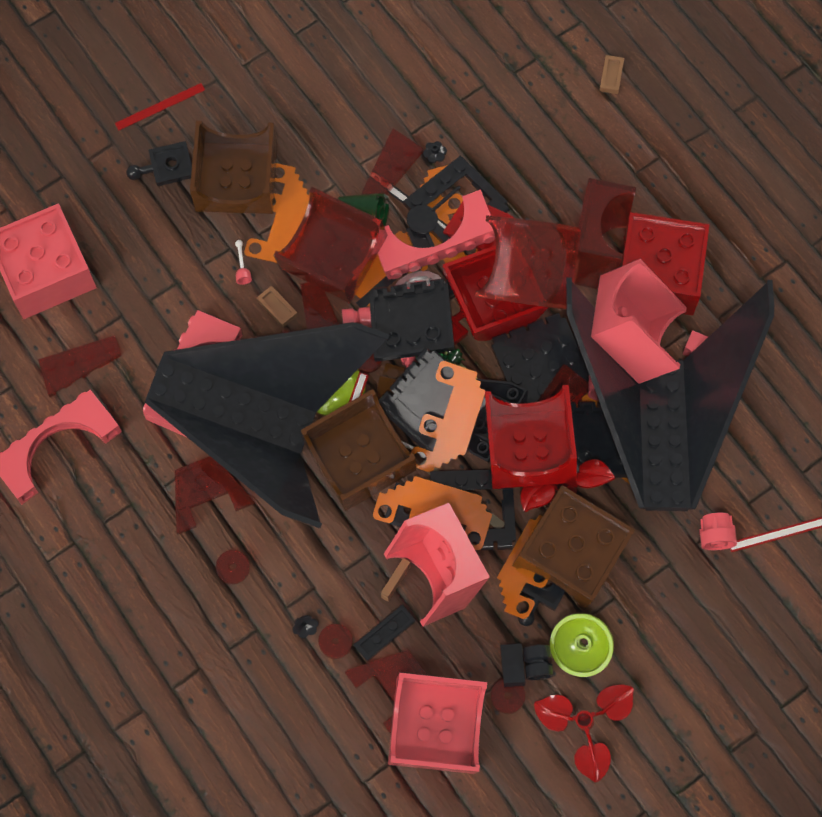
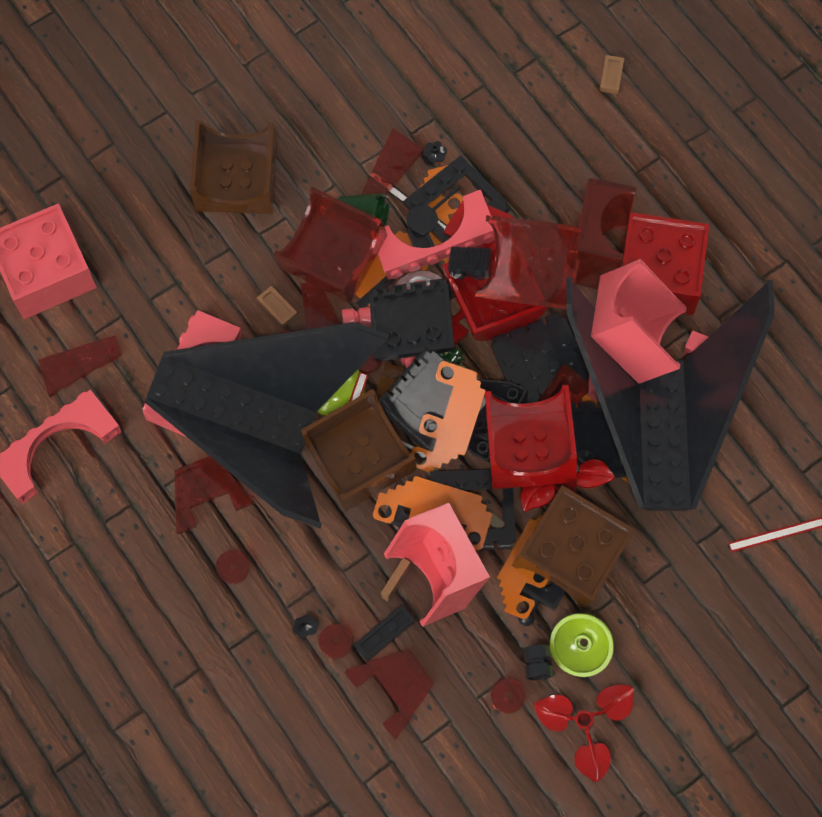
red sticker [115,83,205,131] -> none
black plate [126,141,192,186] -> none
coral hinge [235,240,252,285] -> none
orange piece [244,163,312,263] -> none
coral container [388,673,487,774] -> none
black tile [500,644,526,687] -> none
coral piece [699,513,737,550] -> none
none -> black brick [448,246,493,280]

